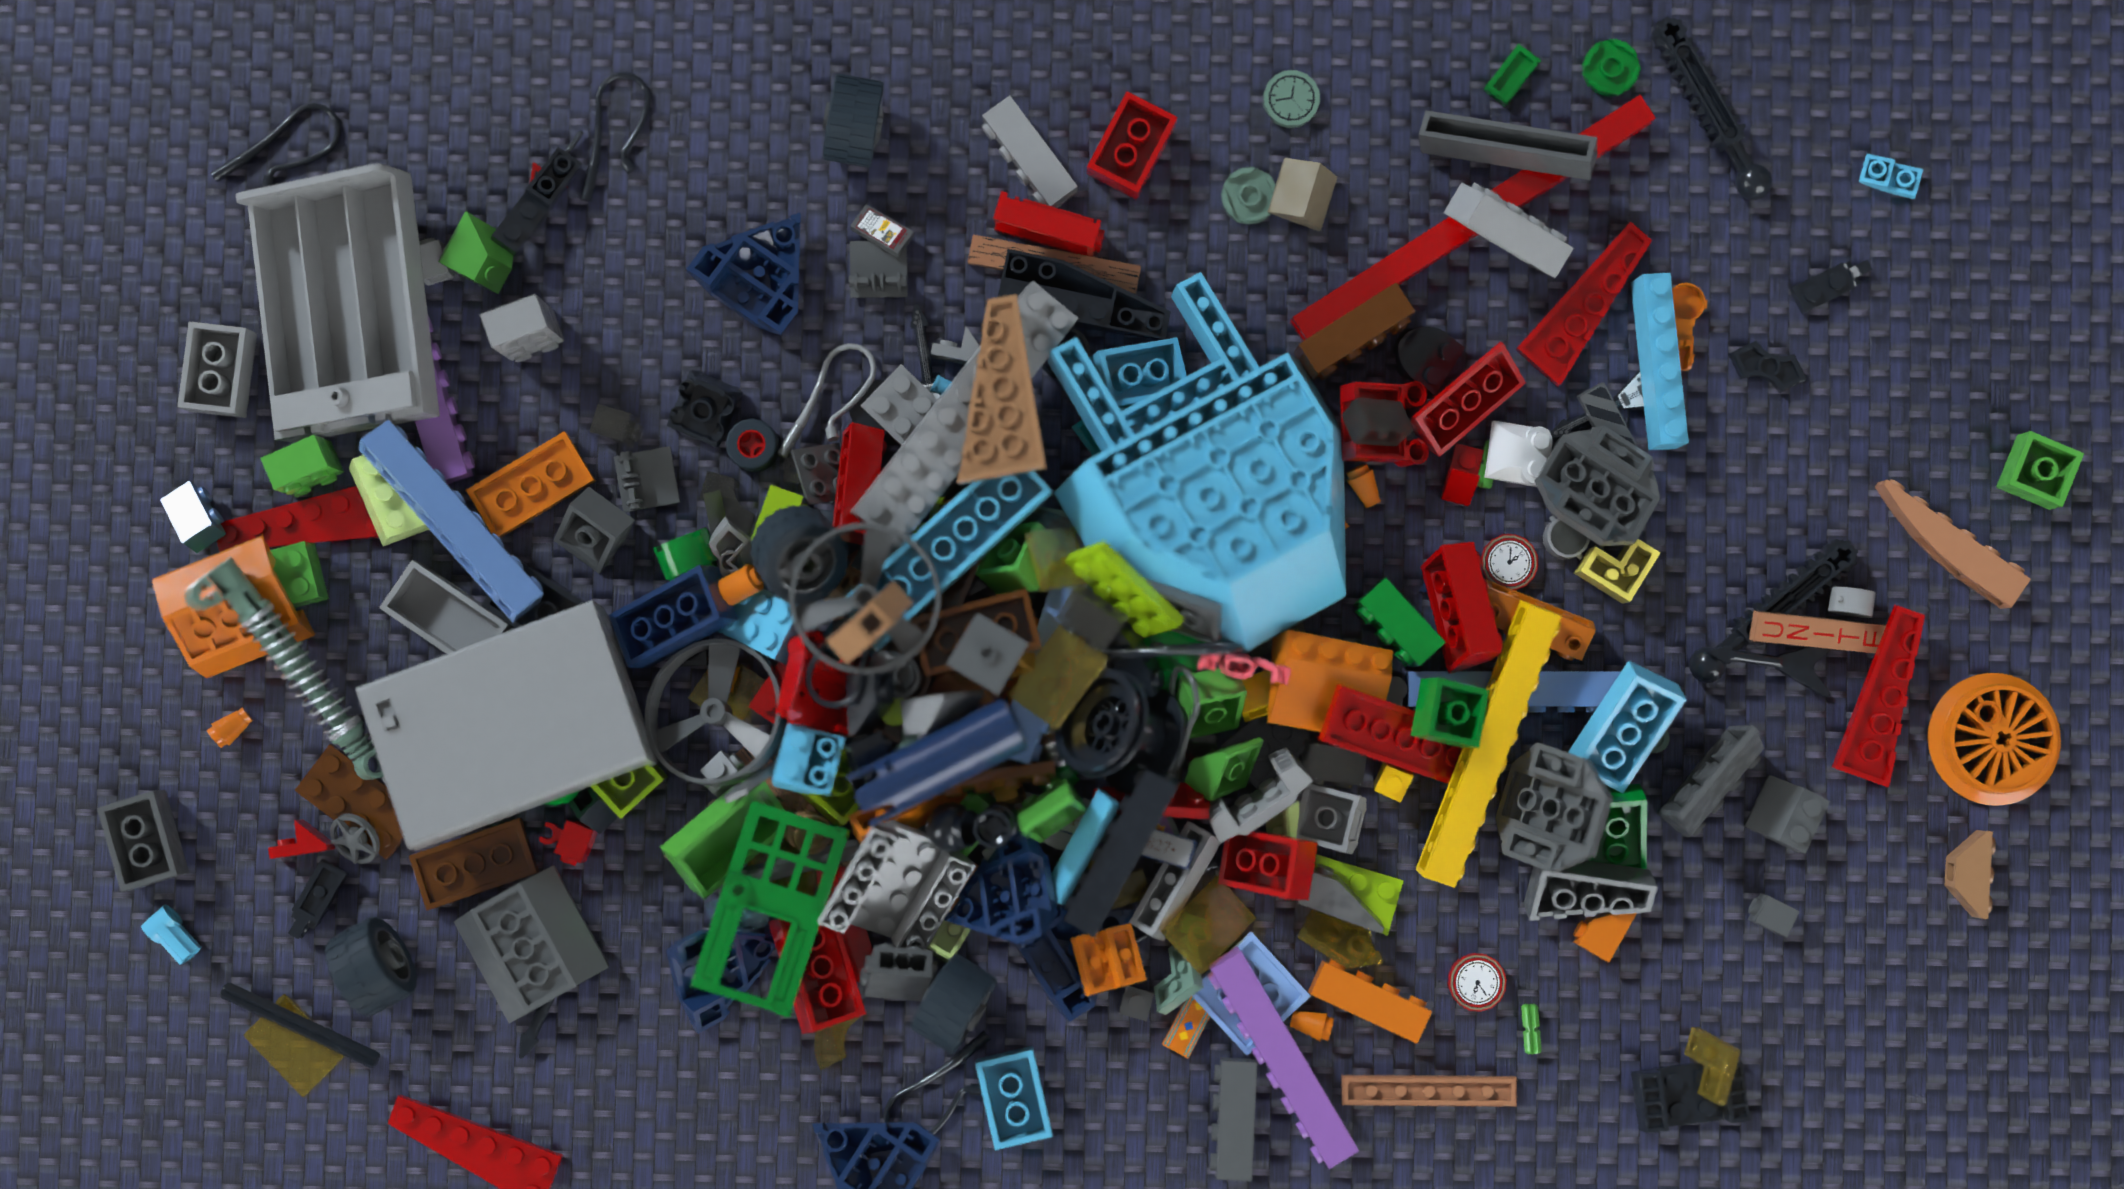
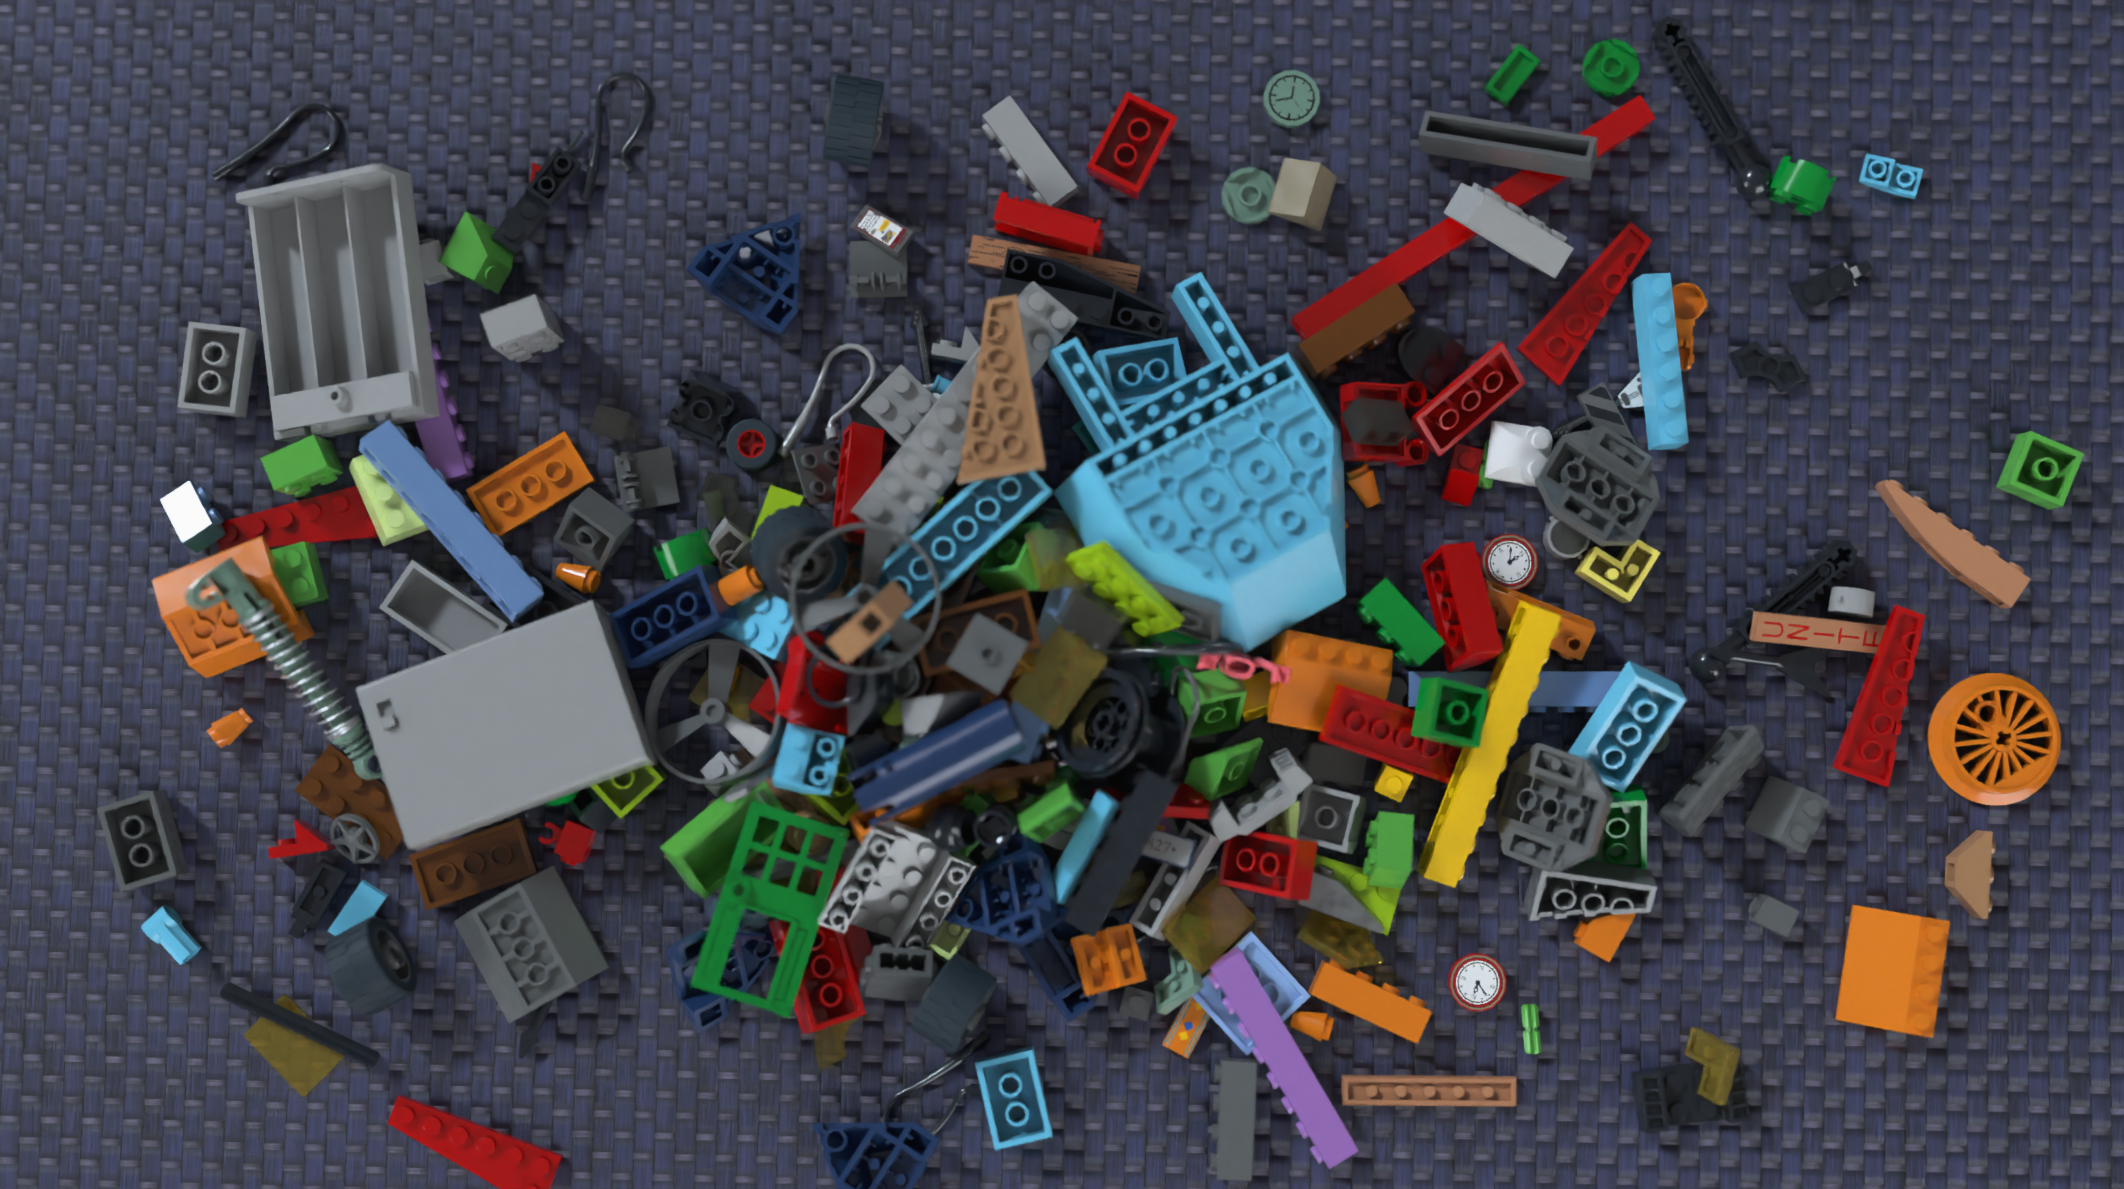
none -> medium azure slope [328,879,388,936]
none -> orange cone [555,562,601,594]
none -> bright green brick [1363,811,1414,889]
none -> green brick [1768,156,1837,216]
none -> orange slope [1835,905,1950,1038]

